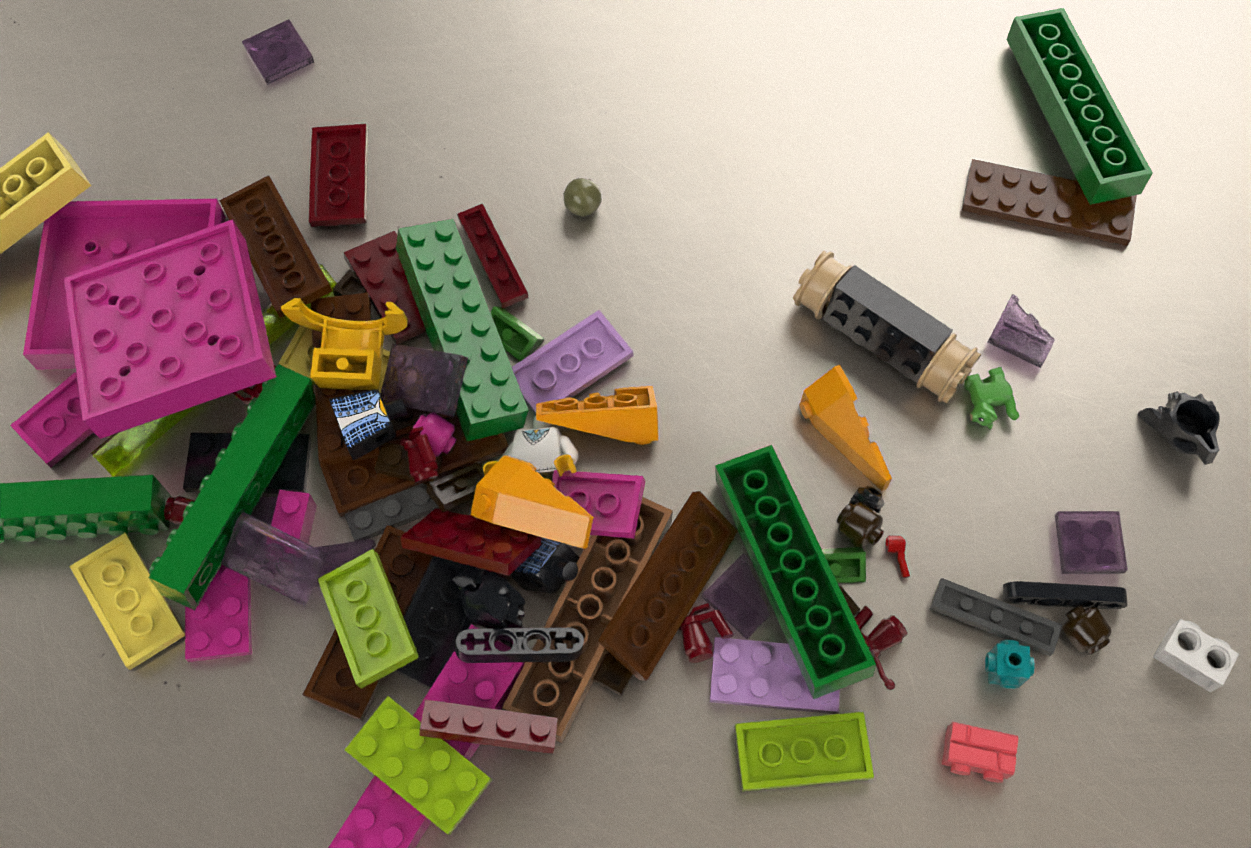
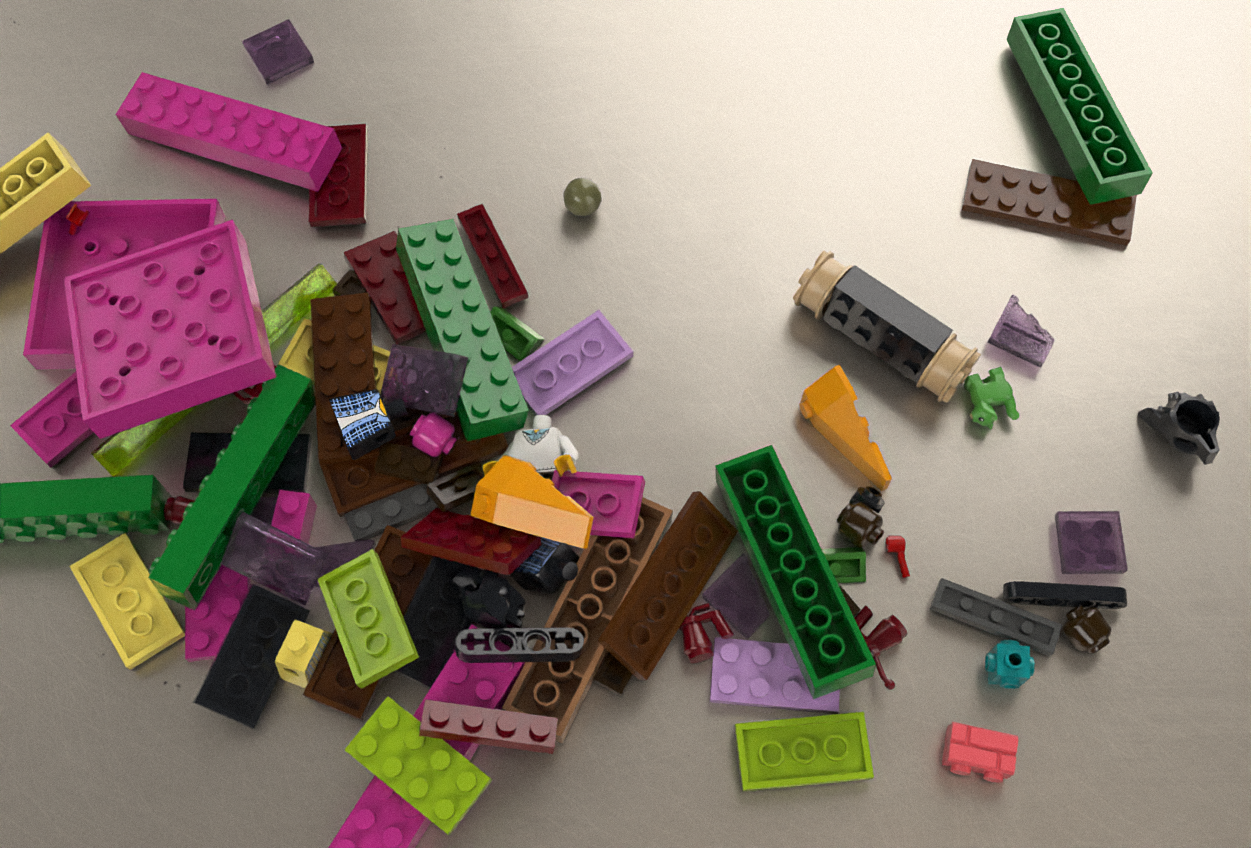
reddish brown plate [219,175,333,318] -> none
yellow piece [281,298,408,390] -> none
dark red piece [399,426,439,483] -> none
light orange wedge [536,386,659,445] -> none
white brick [1153,619,1239,693] -> none
none -> red hand [66,204,90,235]
none -> dark pink brick [115,72,342,192]
none -> black plate [192,584,310,729]
none -> light yellow torso [275,619,333,688]

